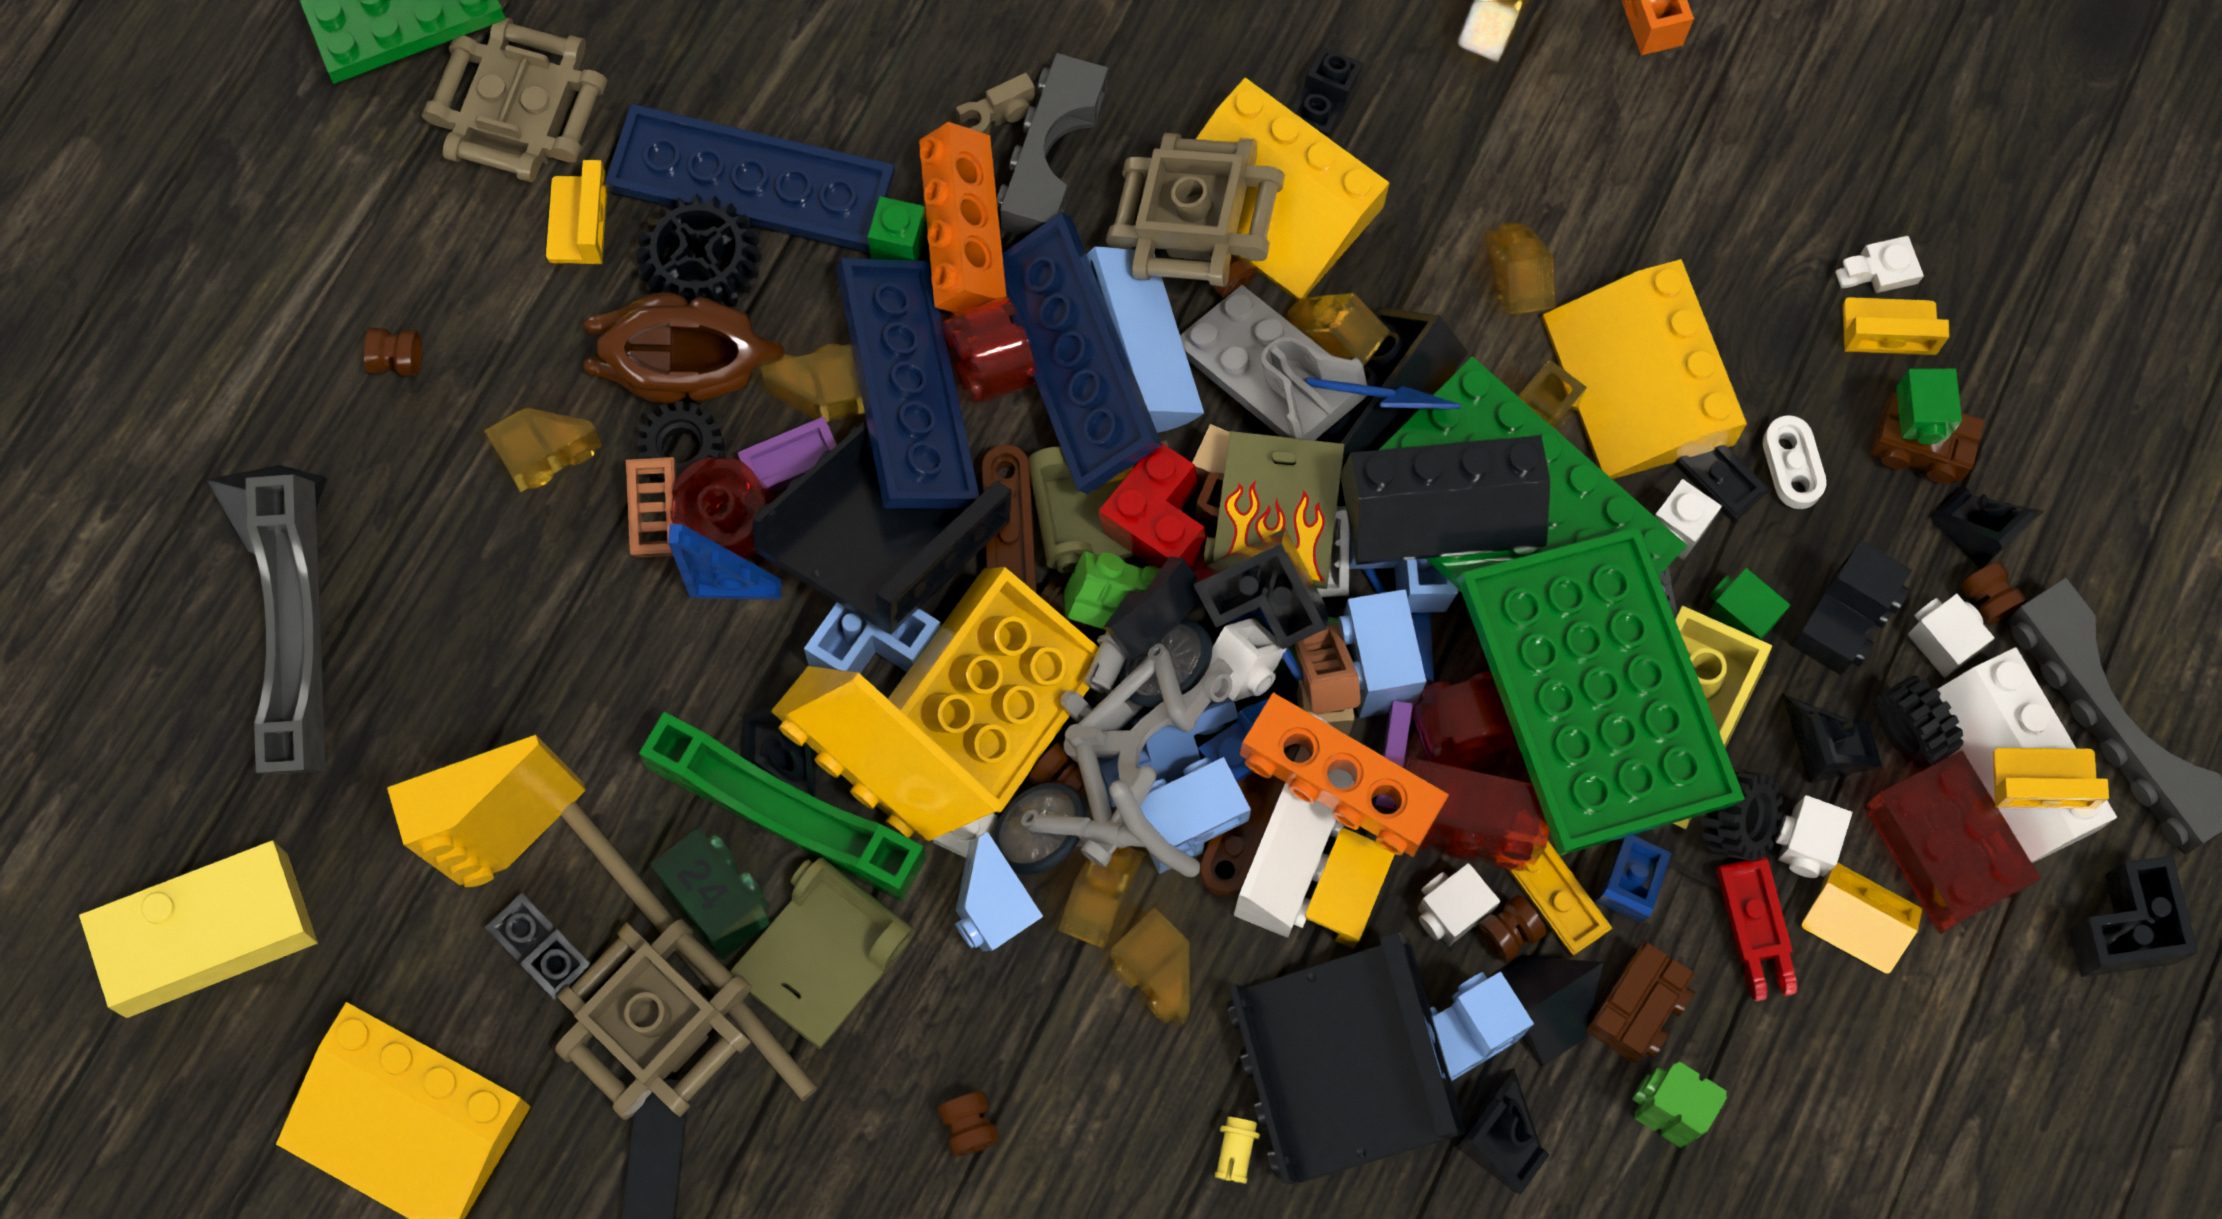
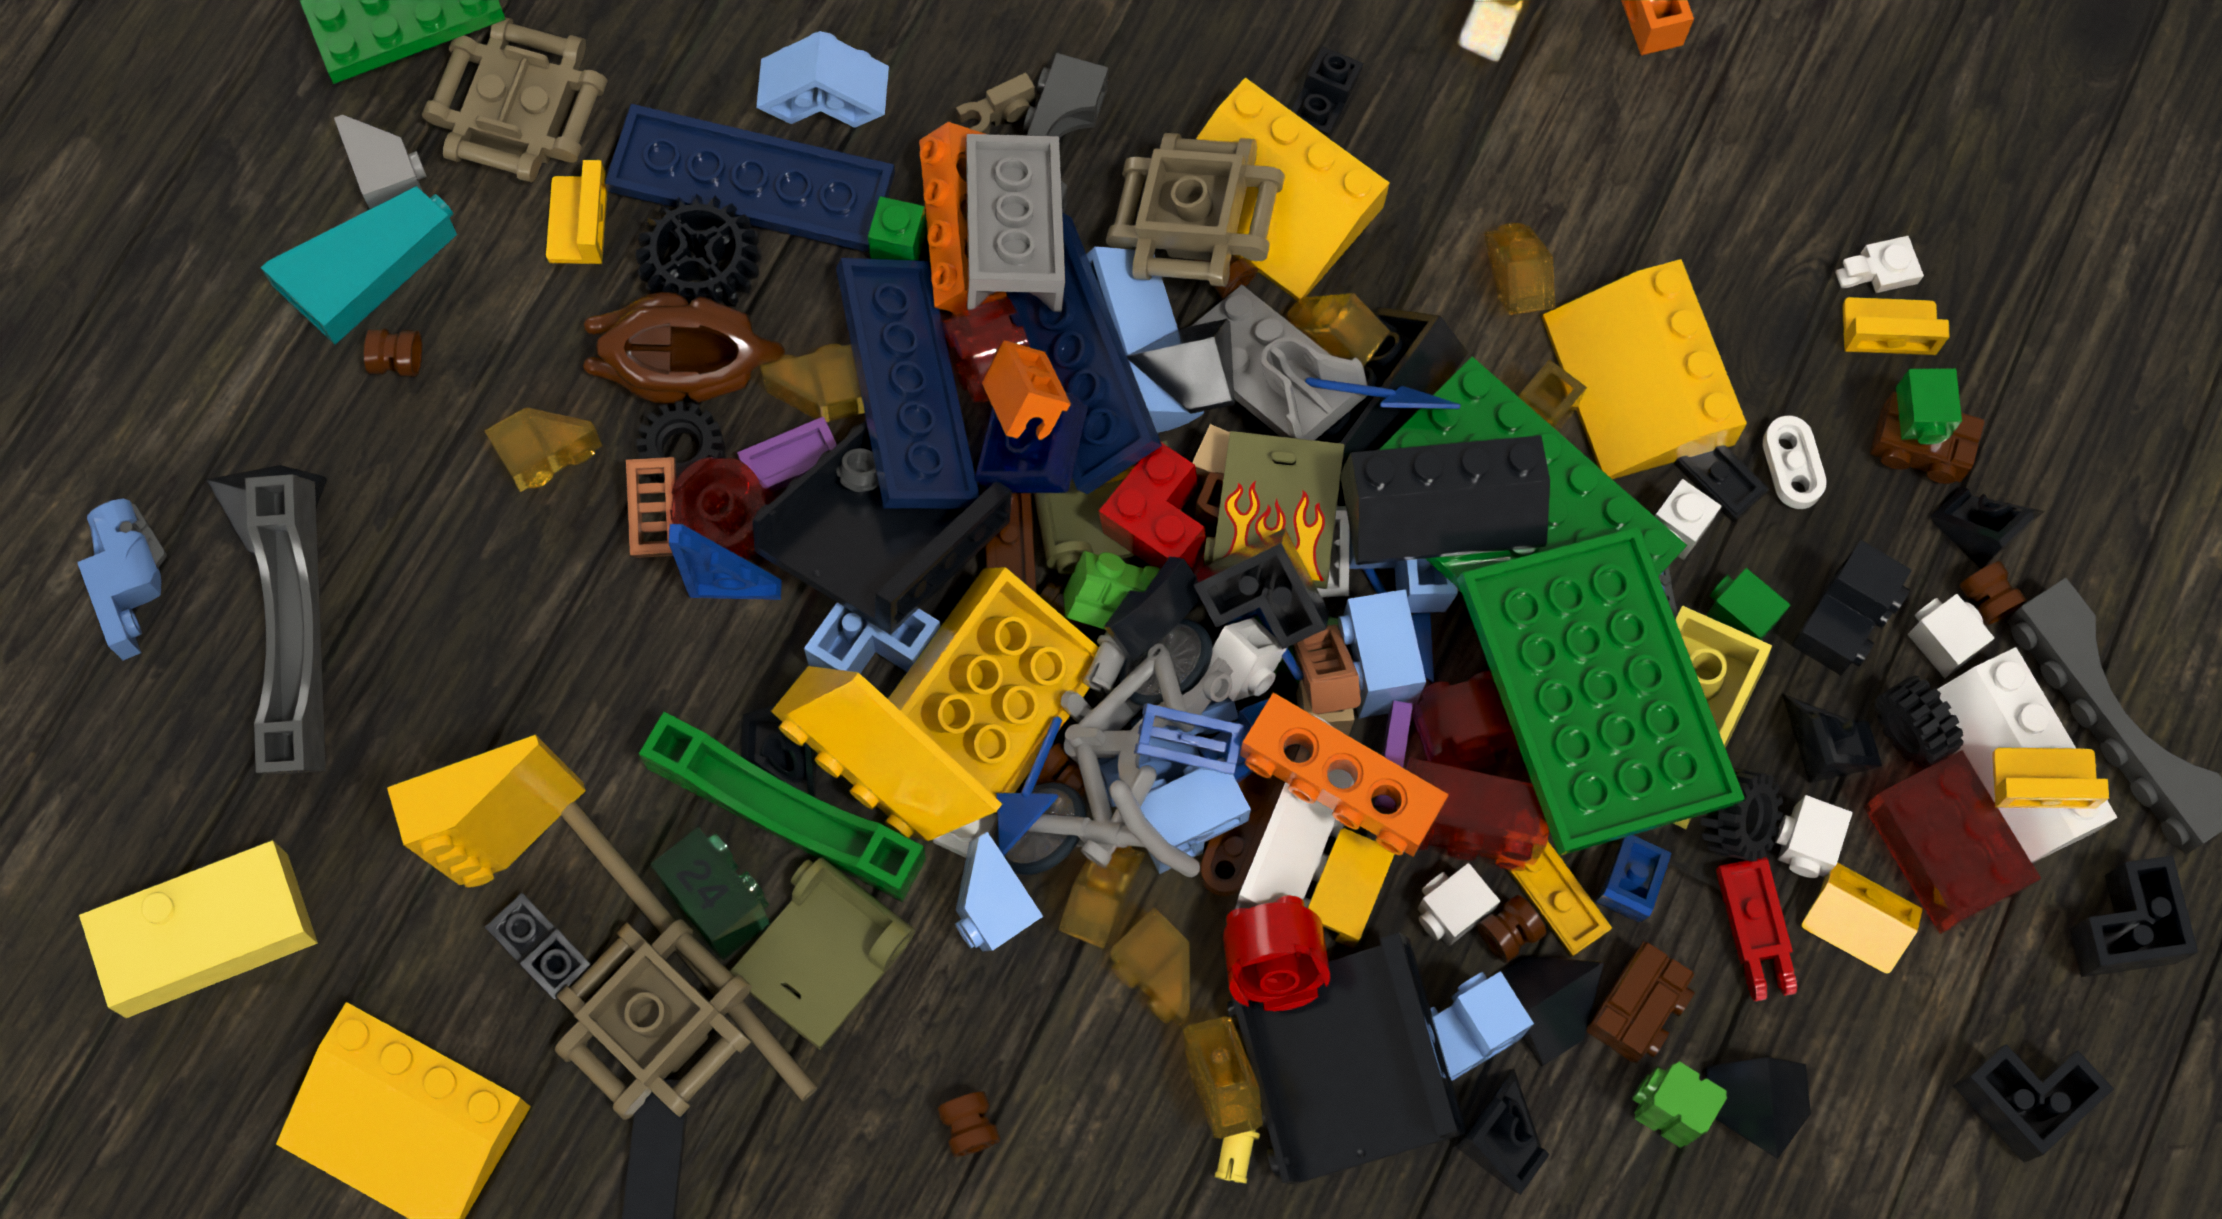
none -> medium blue plate [77,499,167,660]
none -> teal slope [261,186,457,345]
none -> light grey slope [334,115,427,209]
none -> light blue brick [756,31,889,128]
none -> dark grey plate [836,448,879,492]
none -> light grey plate [966,134,1065,312]
none -> clear blue brick [975,393,1088,493]
none -> orange hinge [982,340,1071,440]
none -> blue piece [996,716,1062,856]
none -> slope [1127,319,1235,414]
none -> tile [1134,703,1244,775]
none -> clear yellow brick [1183,1016,1263,1139]
none -> red brick [1223,895,1330,1011]
none -> black slope [1705,1057,1811,1159]
none -> black brick [1953,1044,2114,1163]

